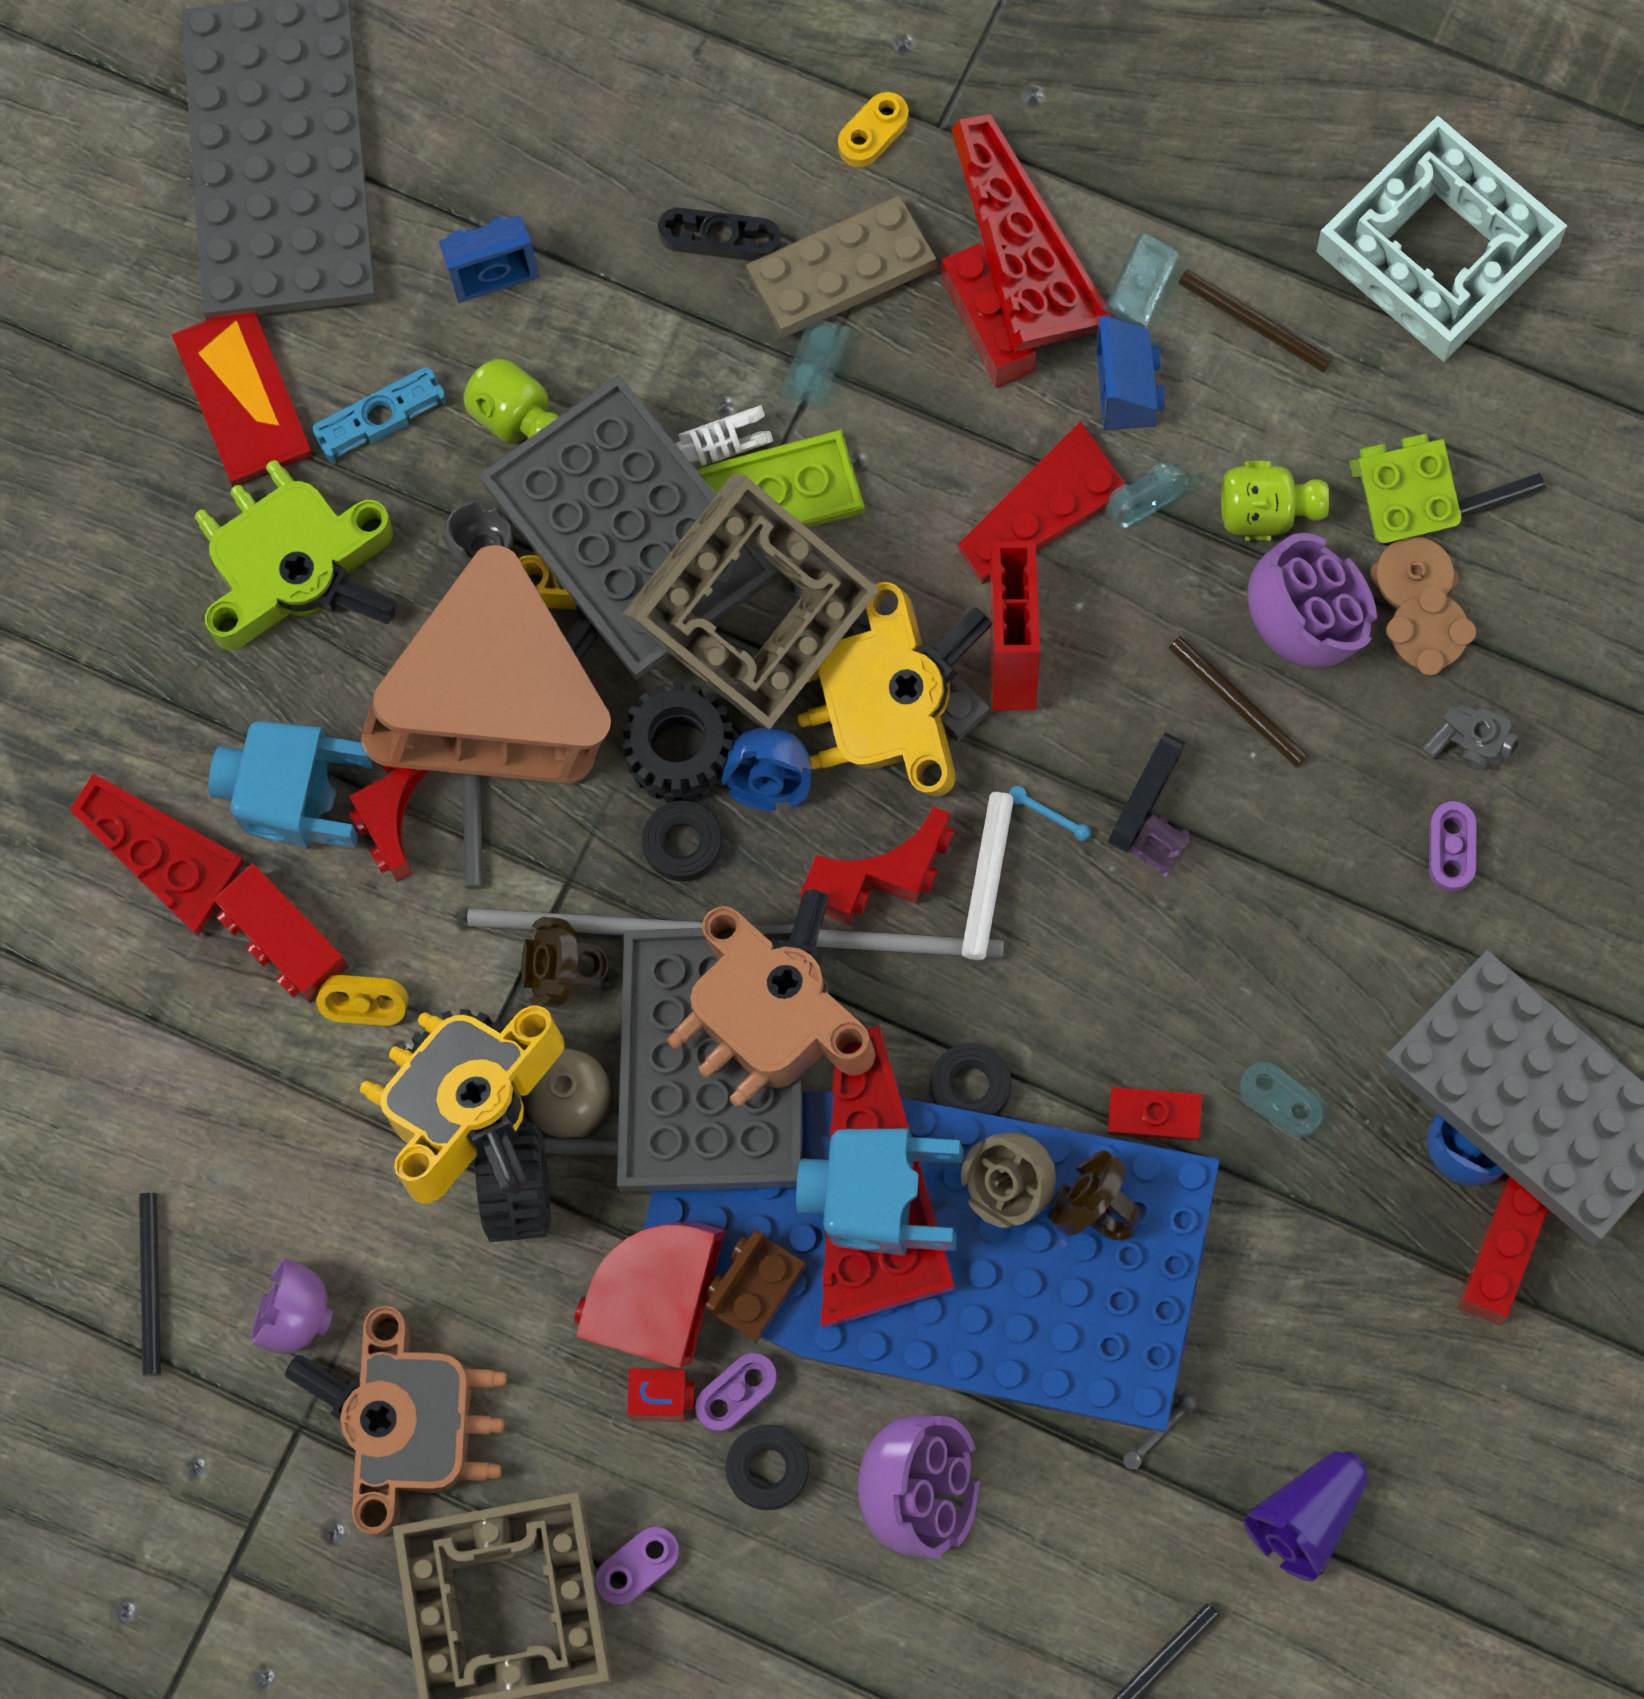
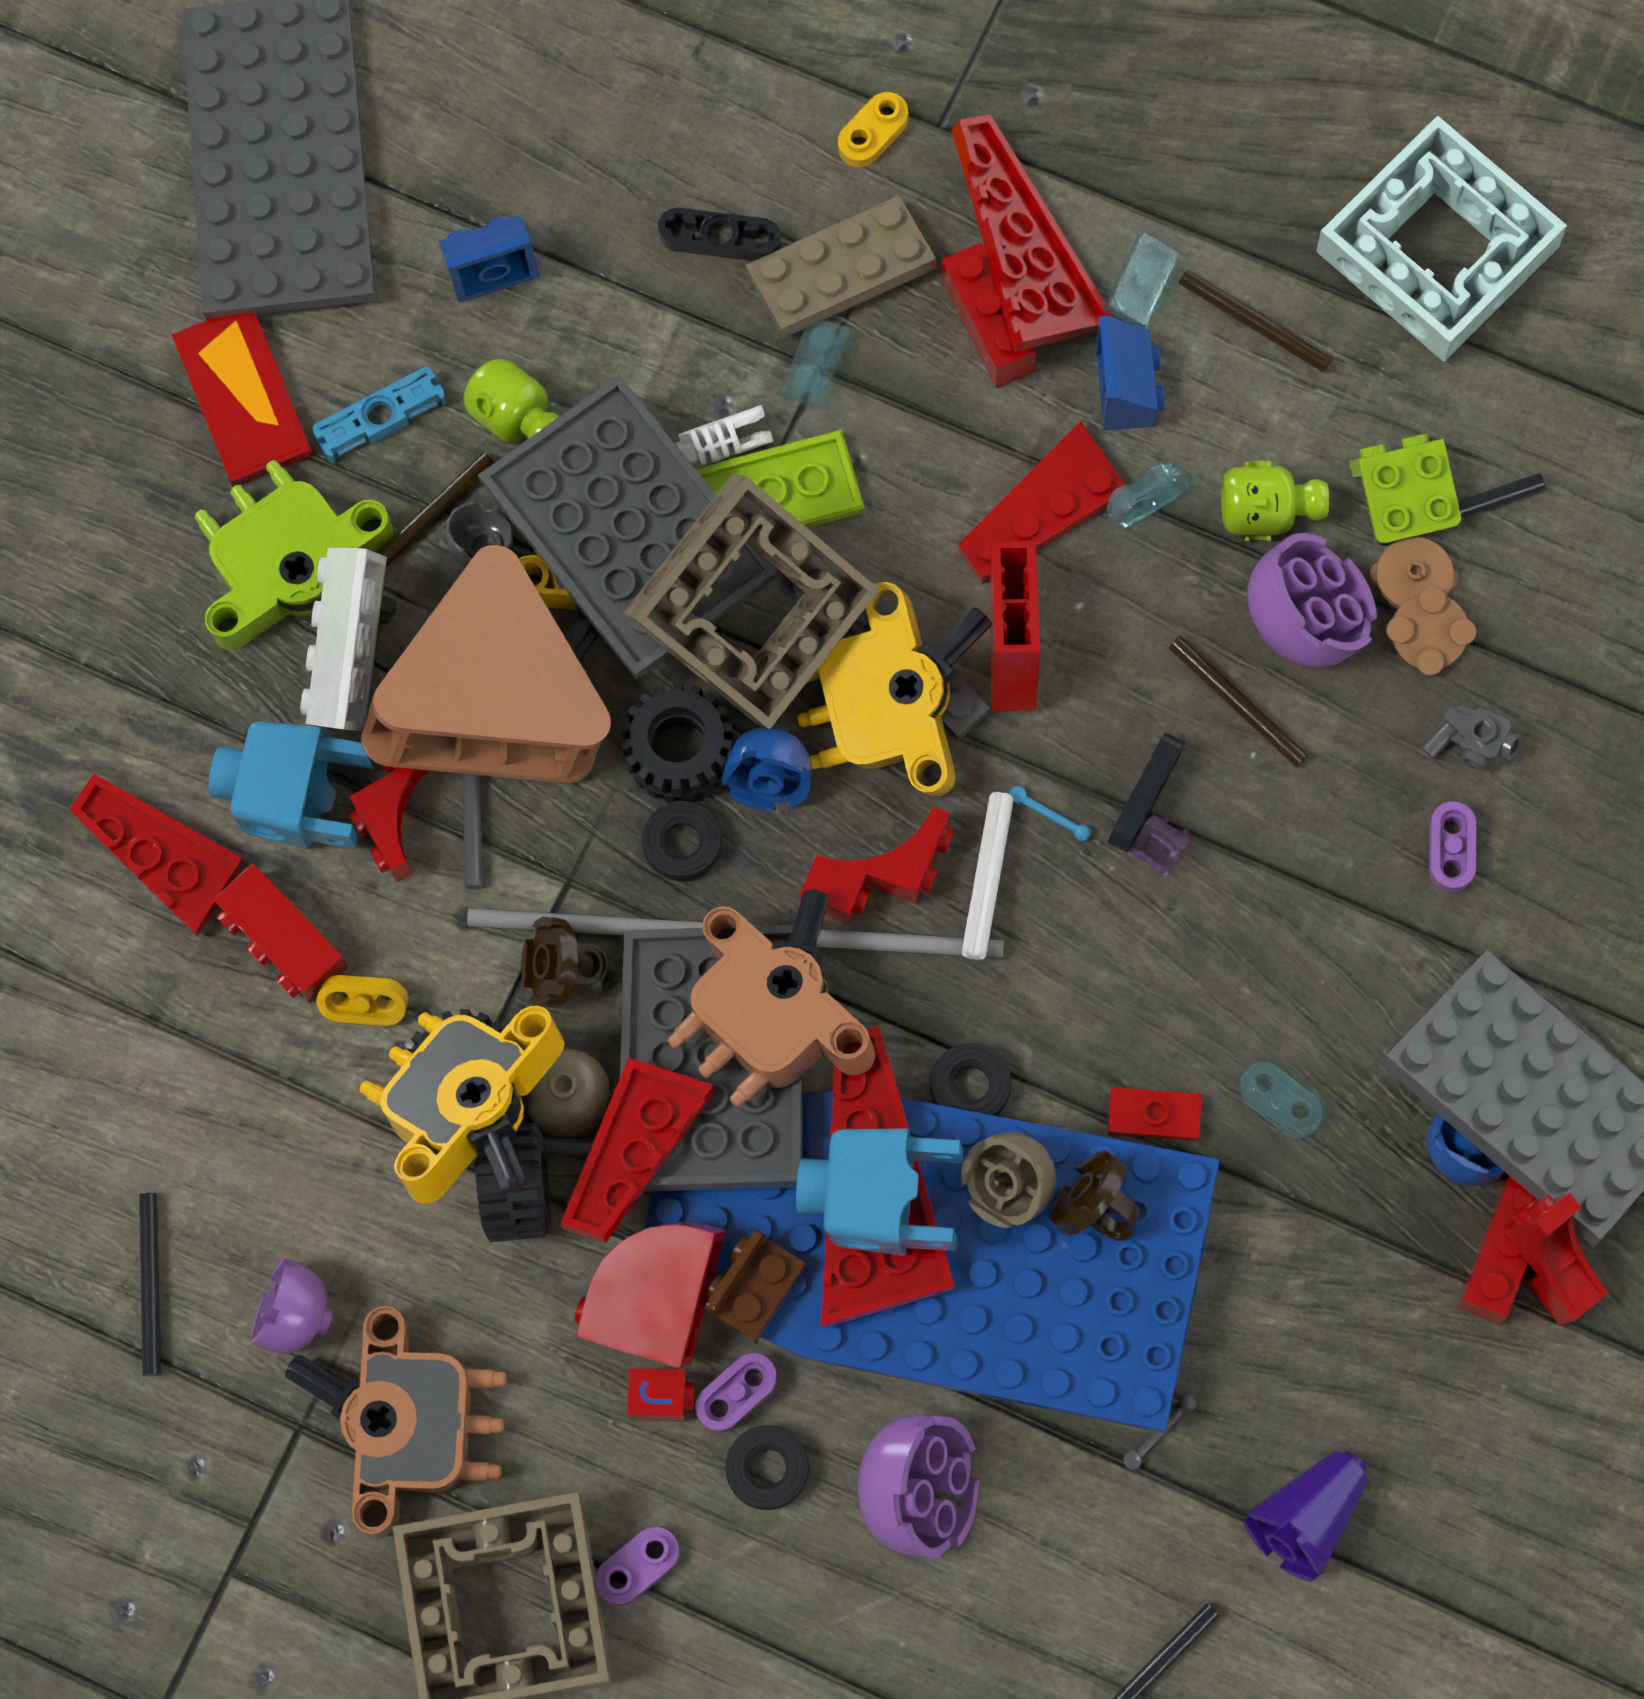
none -> white slope [301,548,387,731]
none -> dark brown bar [376,452,494,567]
none -> red wing [560,1057,715,1243]
none -> red arch [1505,1193,1608,1325]

